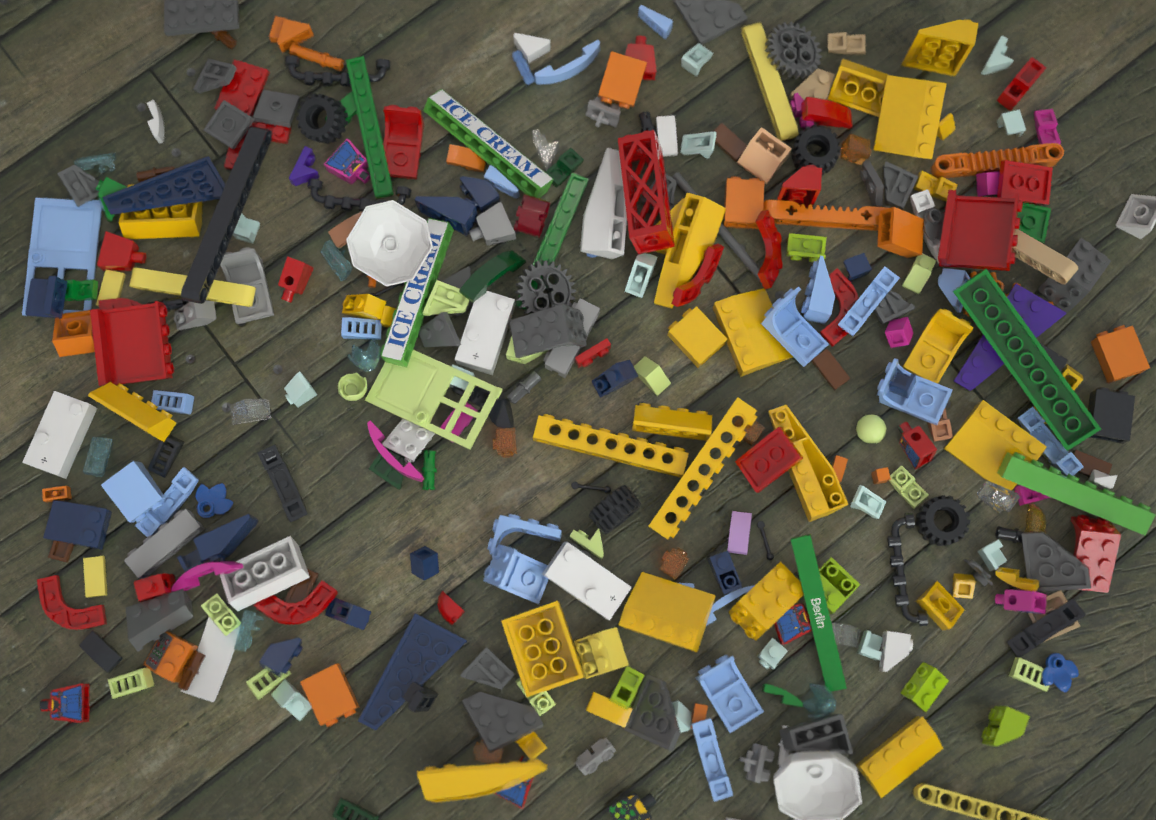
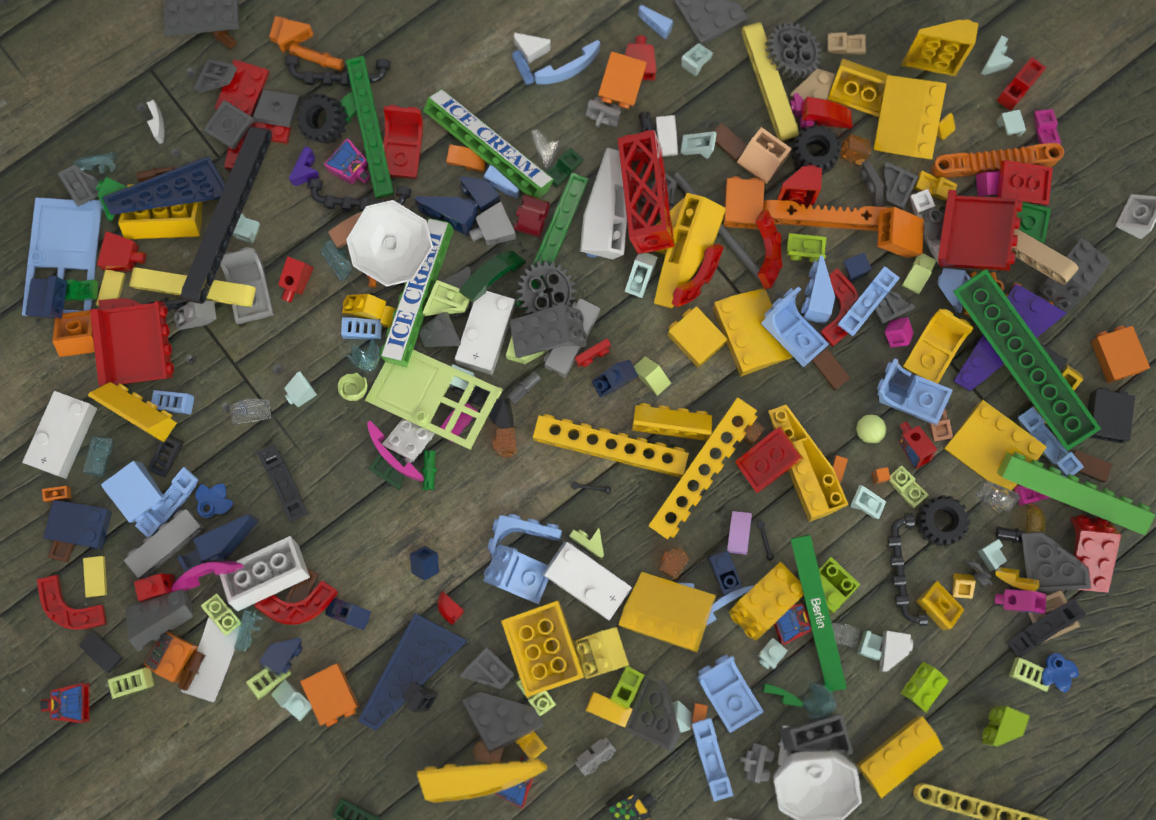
black tyre [589,485,641,534] -> none
white slope [1088,469,1117,489] -> none

